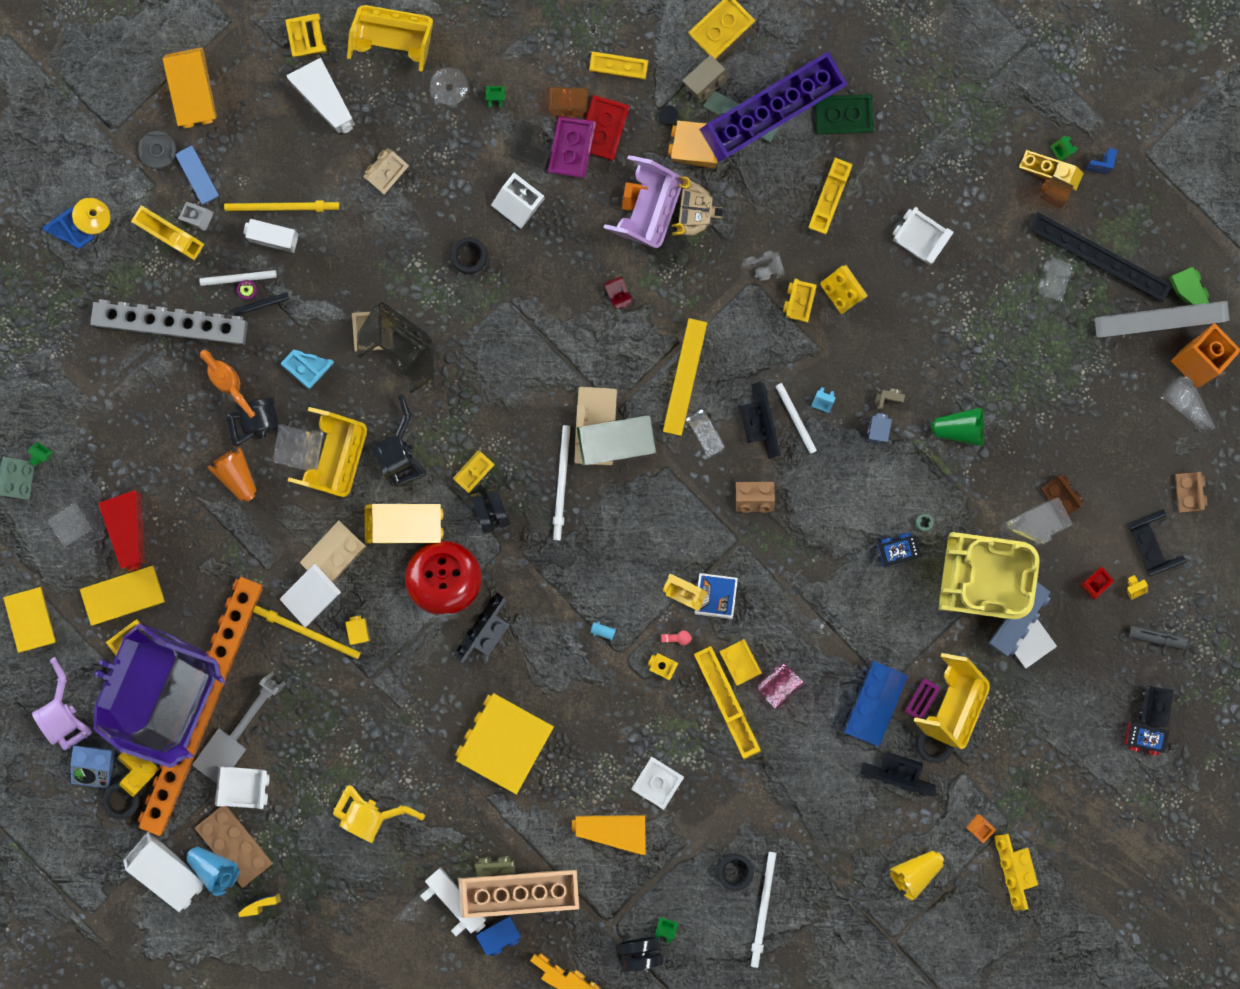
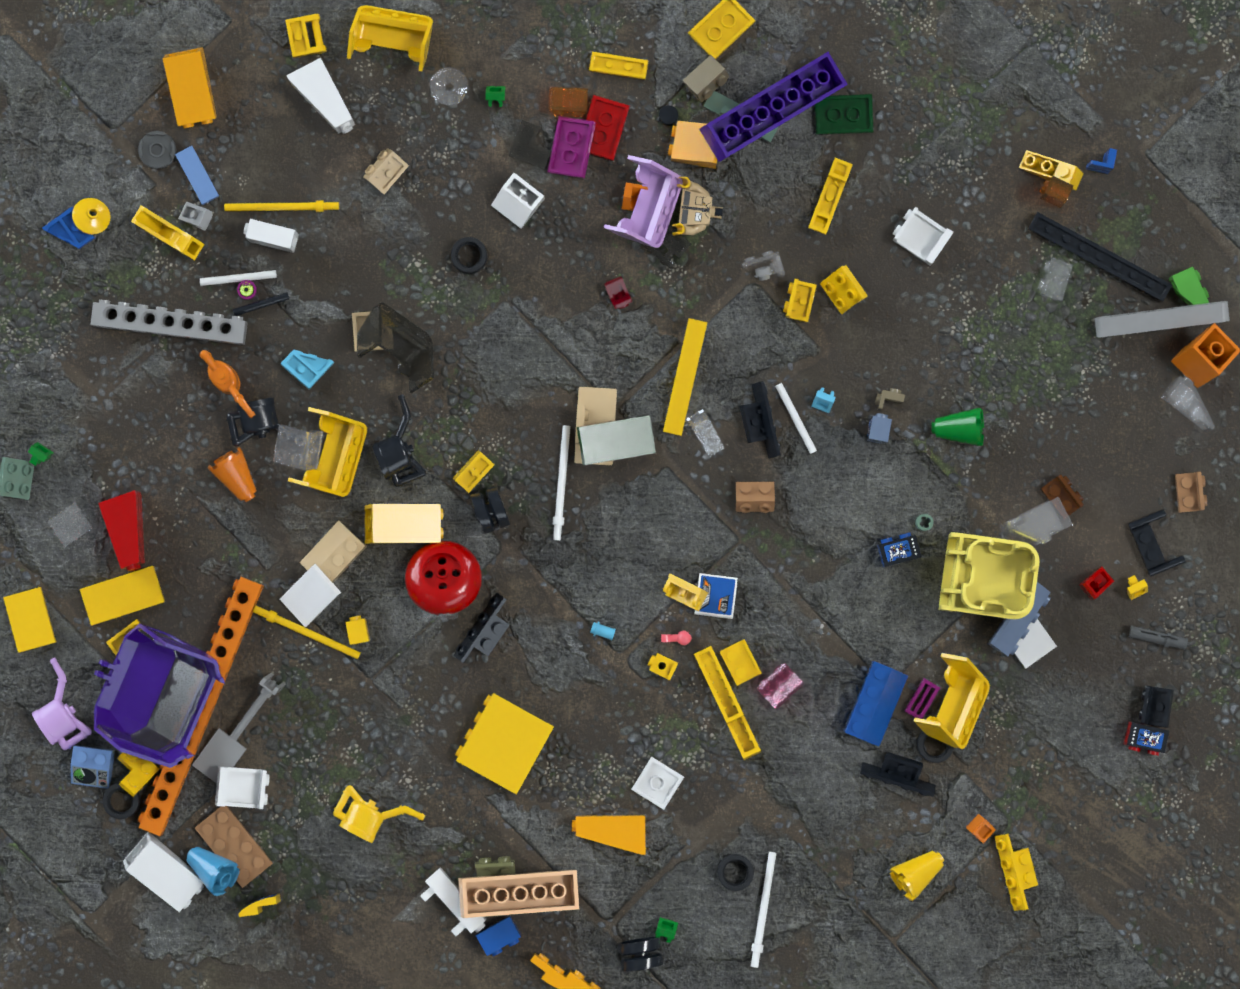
green tile [1050,136,1078,161] -> none

